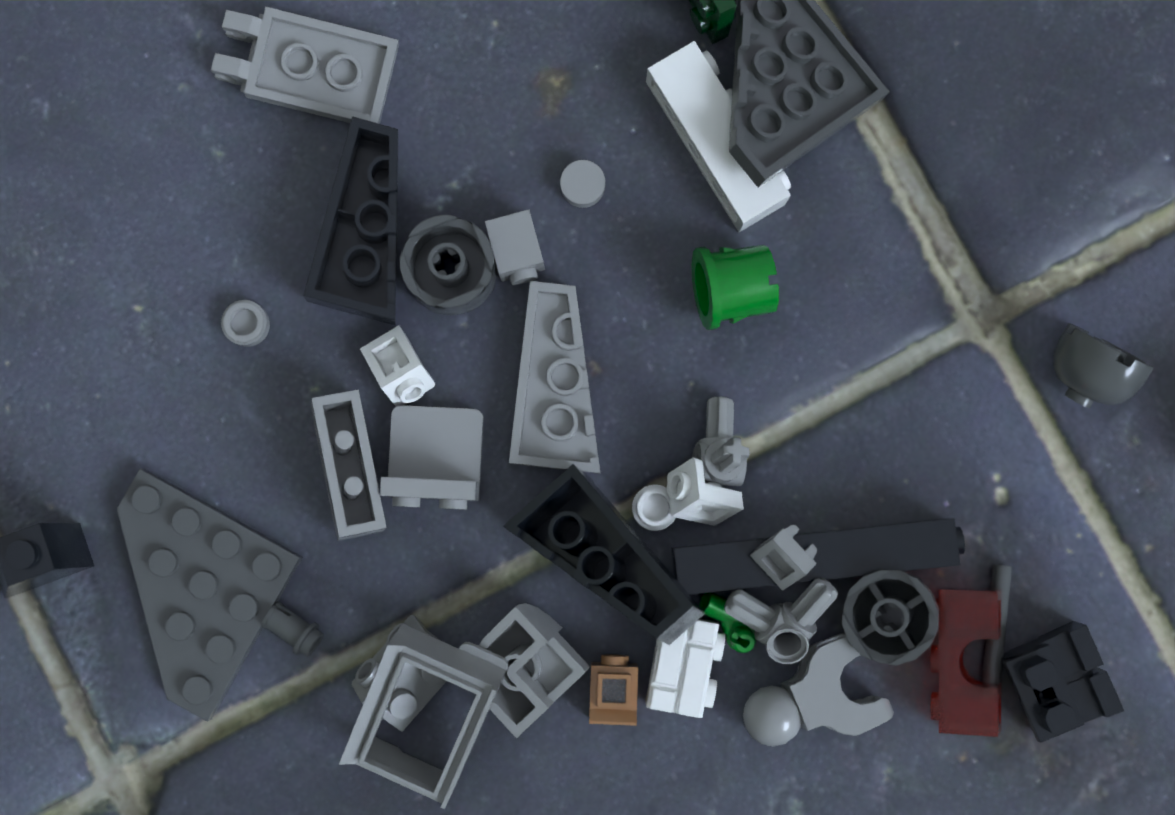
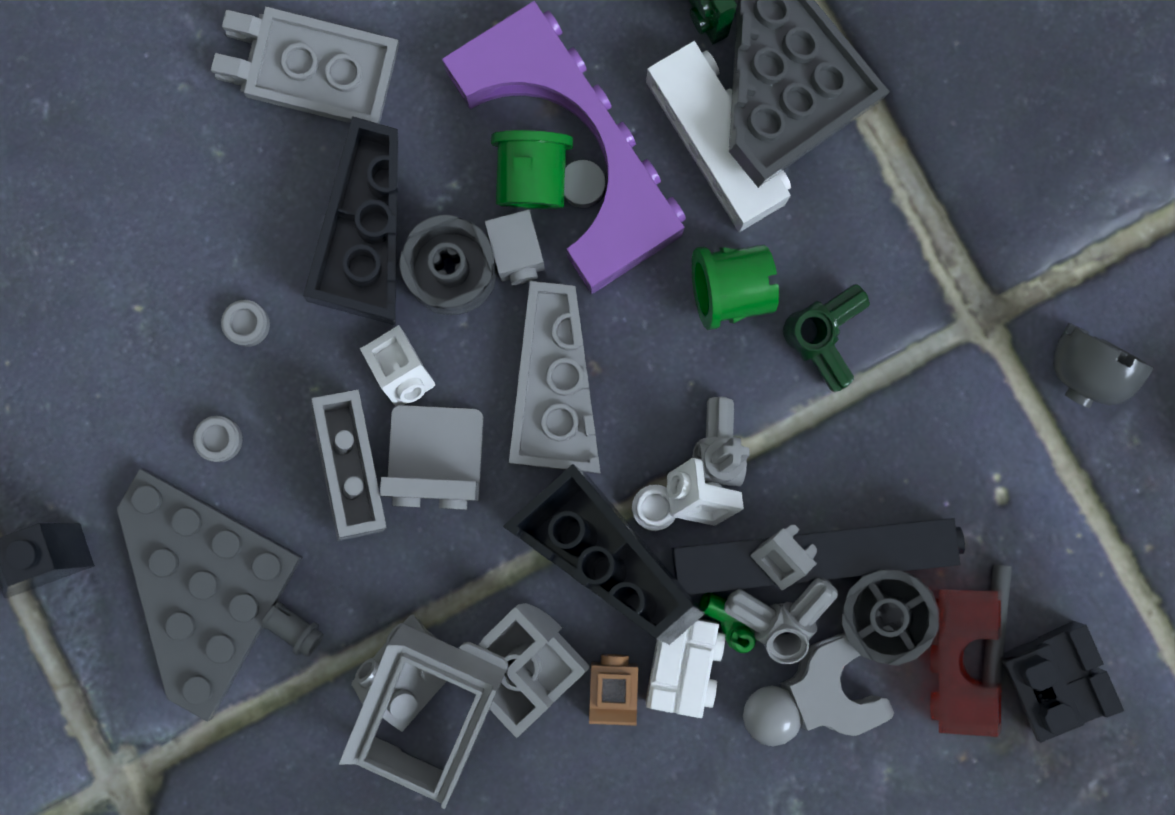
none -> light grey tile [193,416,243,462]
none -> medium lavender arch [442,1,686,295]
none -> green piece [491,130,573,209]
none -> dark green axle [783,284,870,392]

